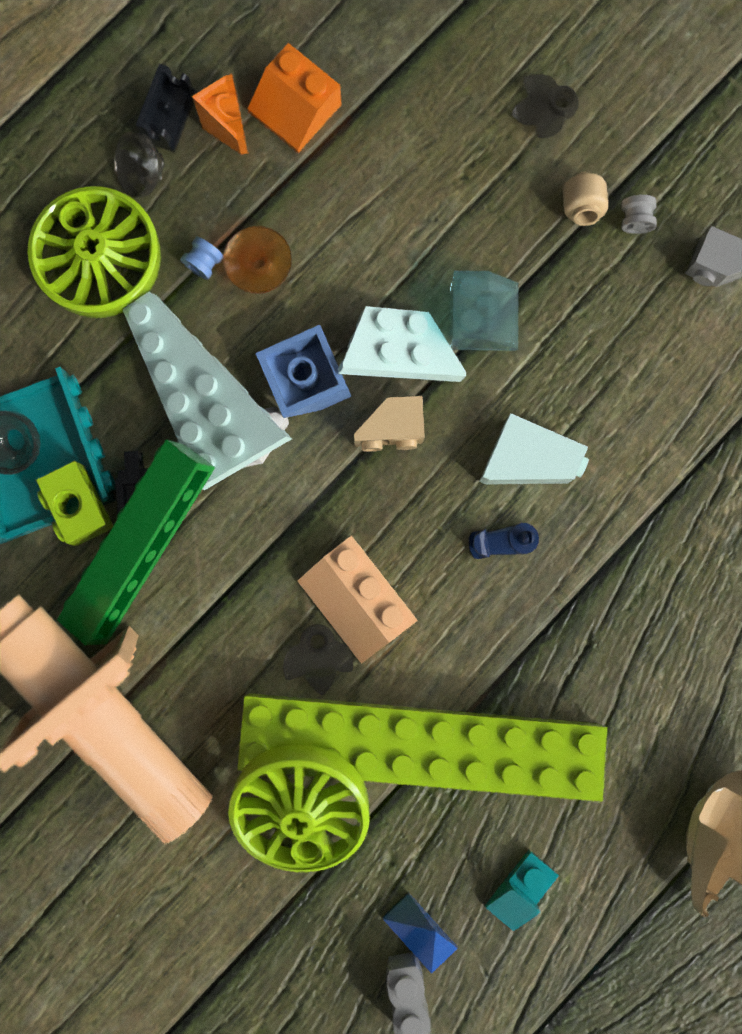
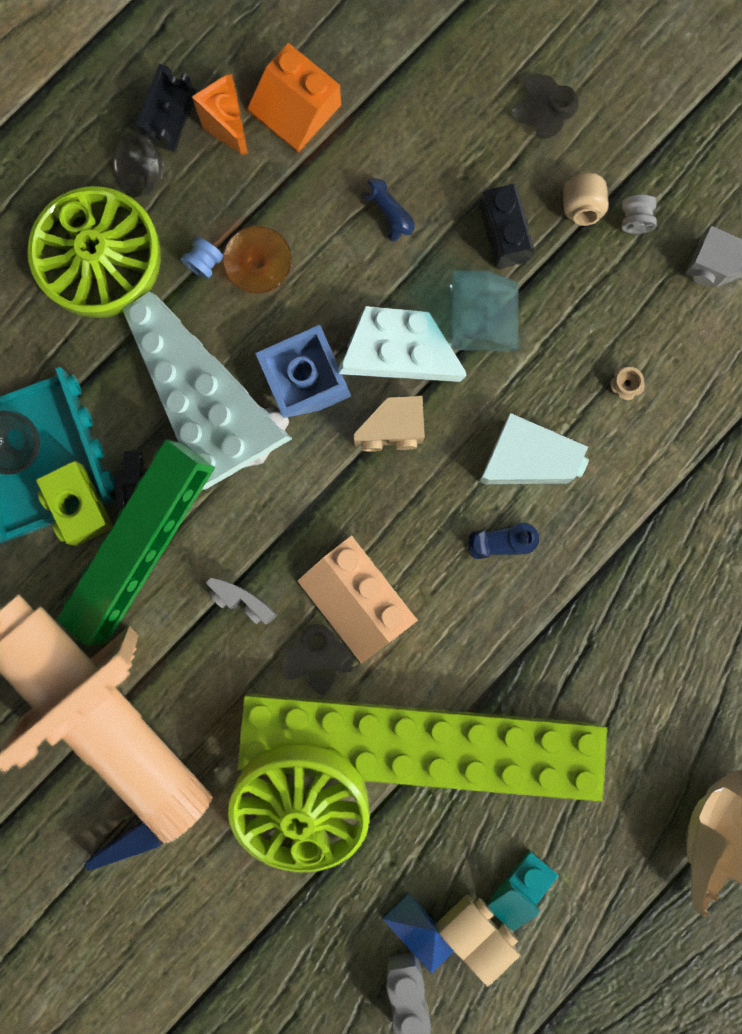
none -> dark blue slope [84,821,163,871]
none -> light grey slope [206,578,278,624]
none -> dark blue piece [361,178,415,242]
none -> tan brick [436,894,520,987]
none -> black brick [479,184,534,269]
none -> tan plate [611,367,645,400]

